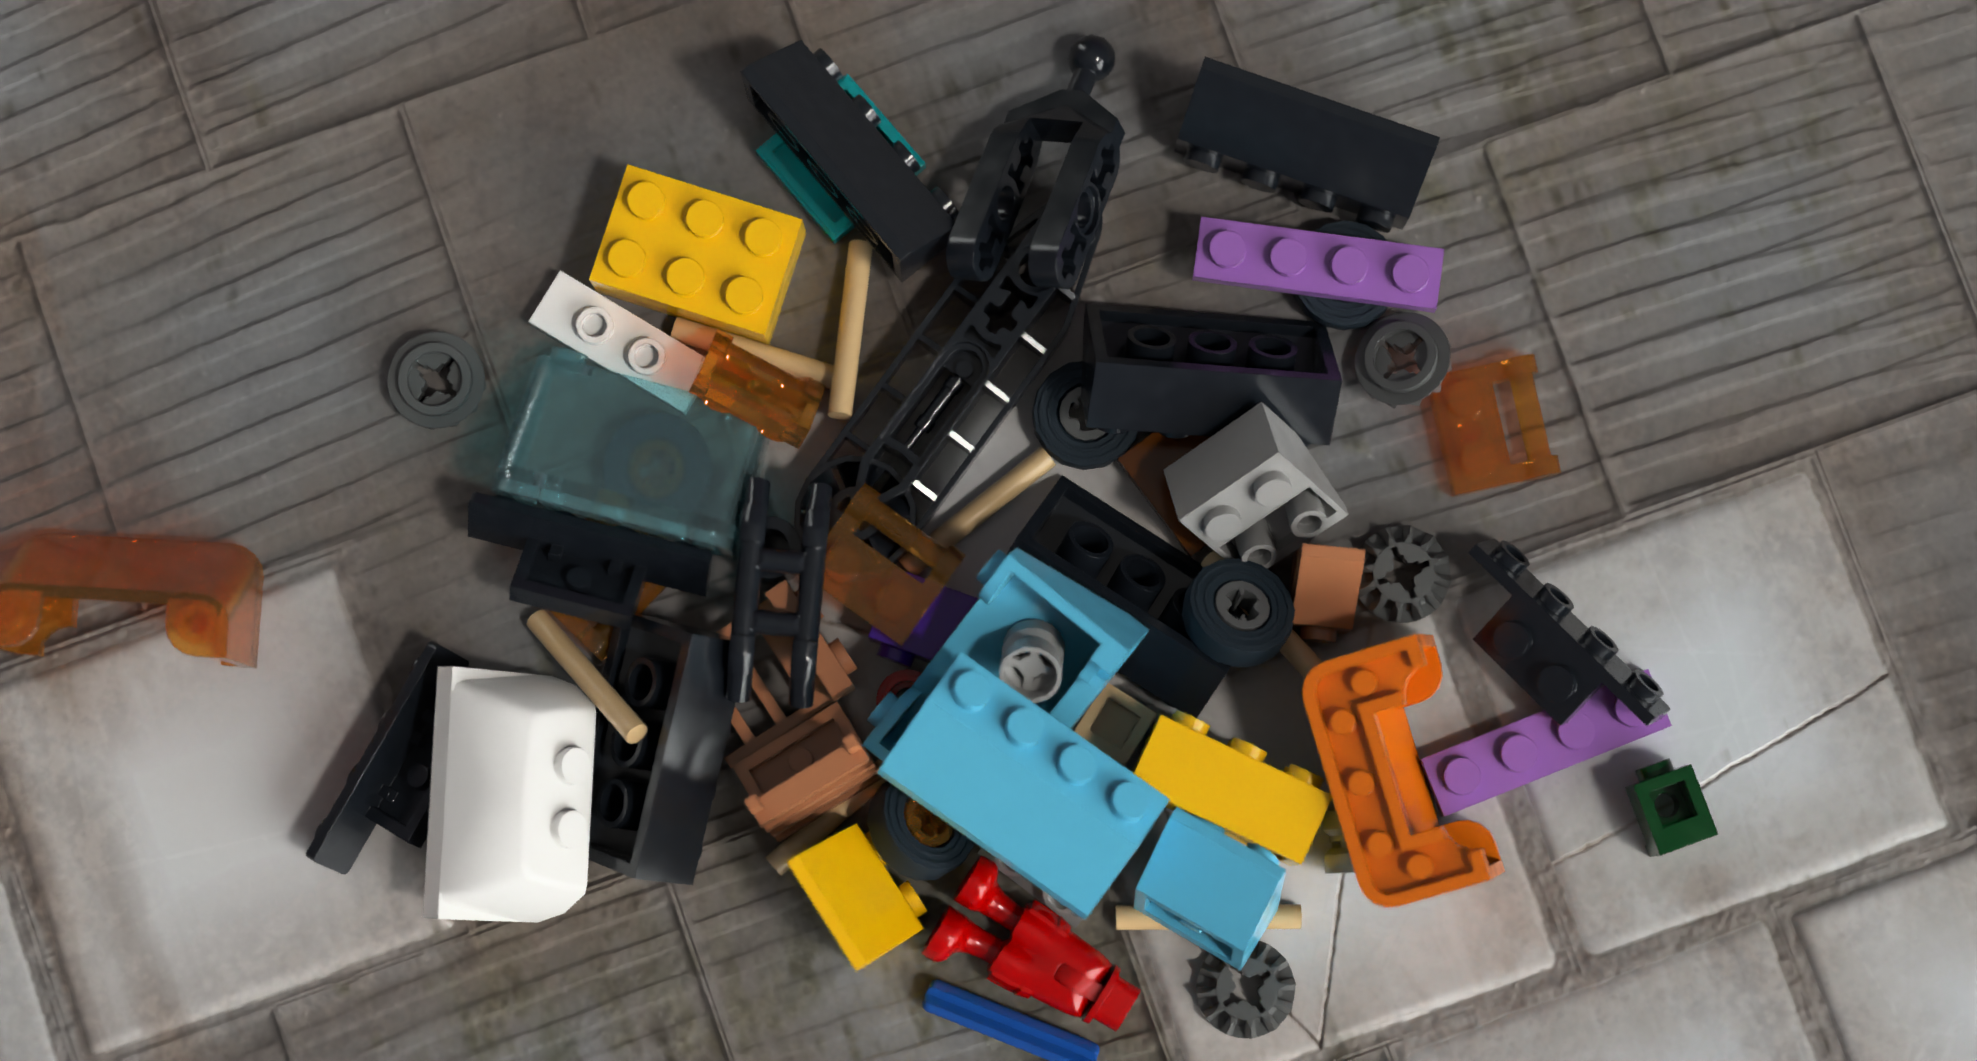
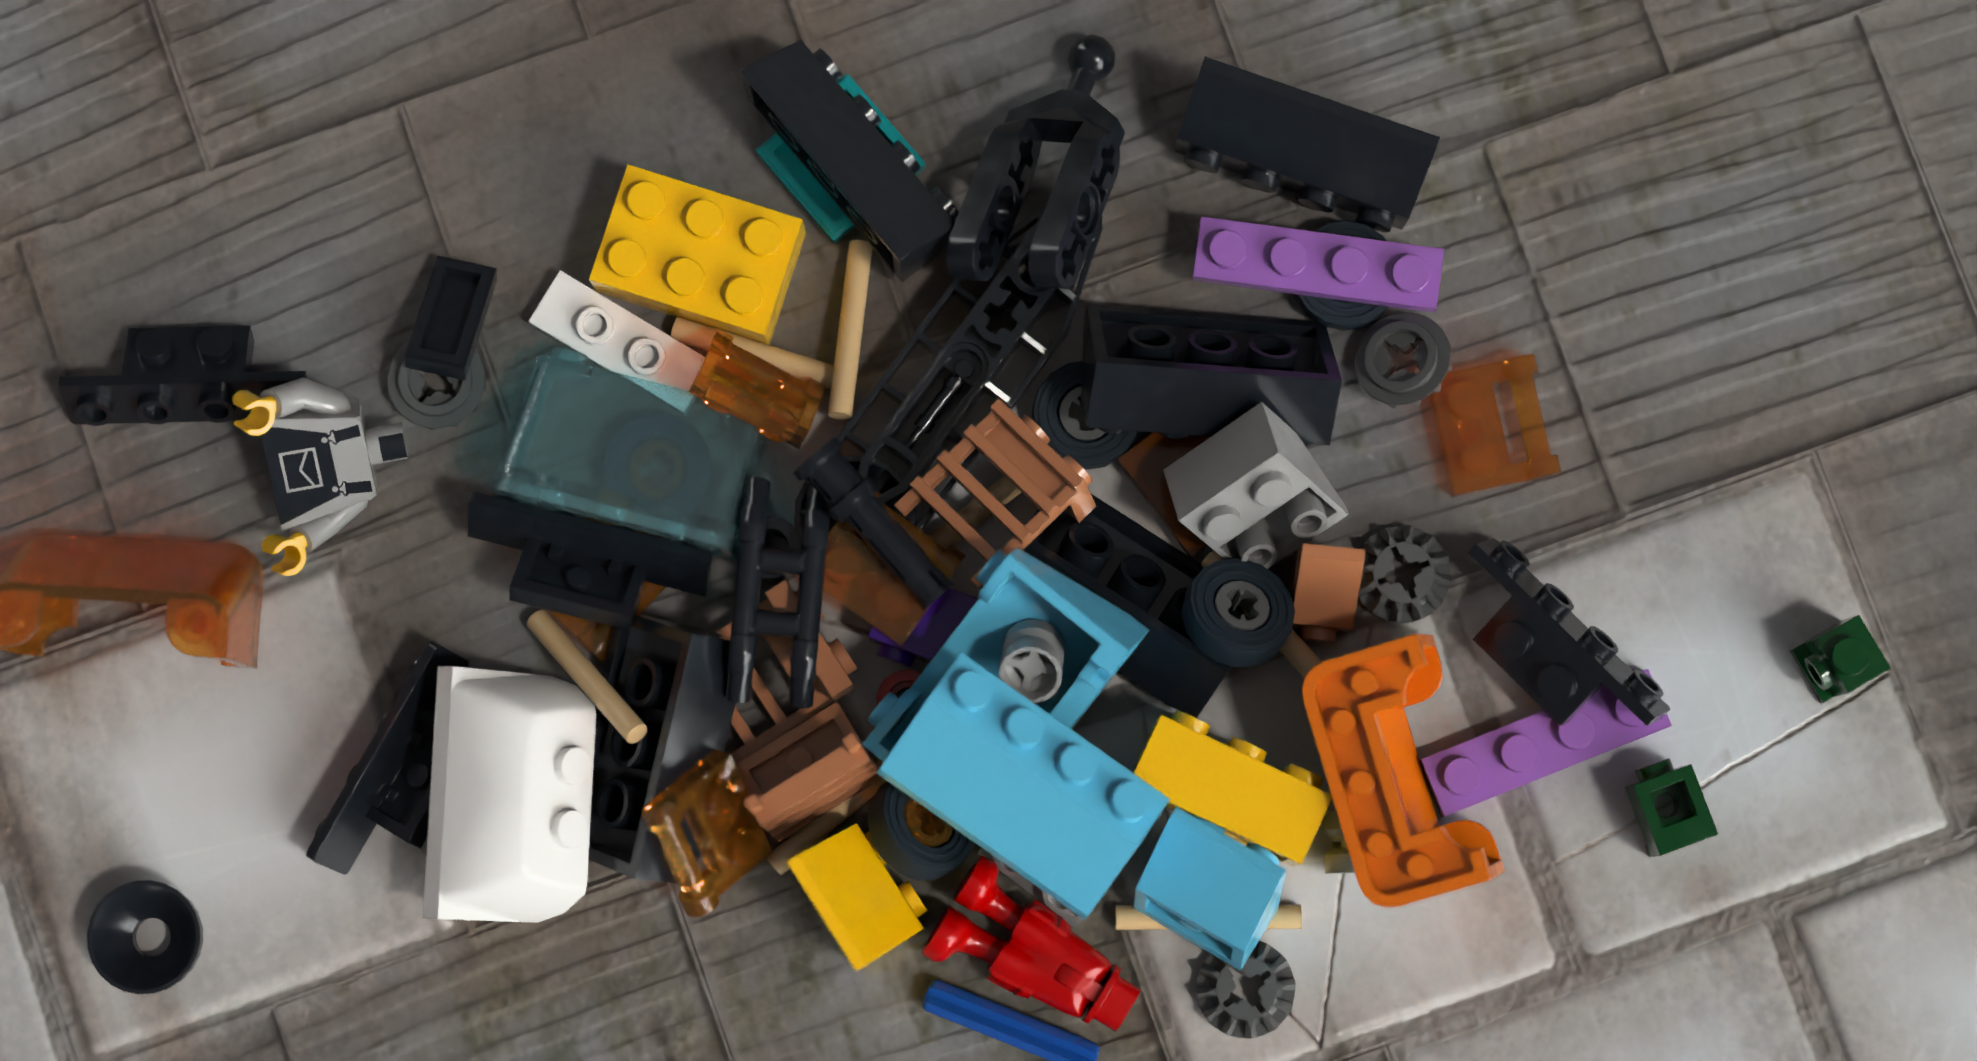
tan plate [1074,683,1158,767] -> none
none -> black bracket [58,325,307,426]
none -> black piece [87,880,203,994]
none -> torso [233,378,408,576]
none -> black tile [404,256,497,380]
none -> clear orange plate [641,749,772,917]
none -> black pin [793,437,953,611]
none -> nougat plate [894,398,1096,591]
none -> dark green brick [1790,615,1891,704]

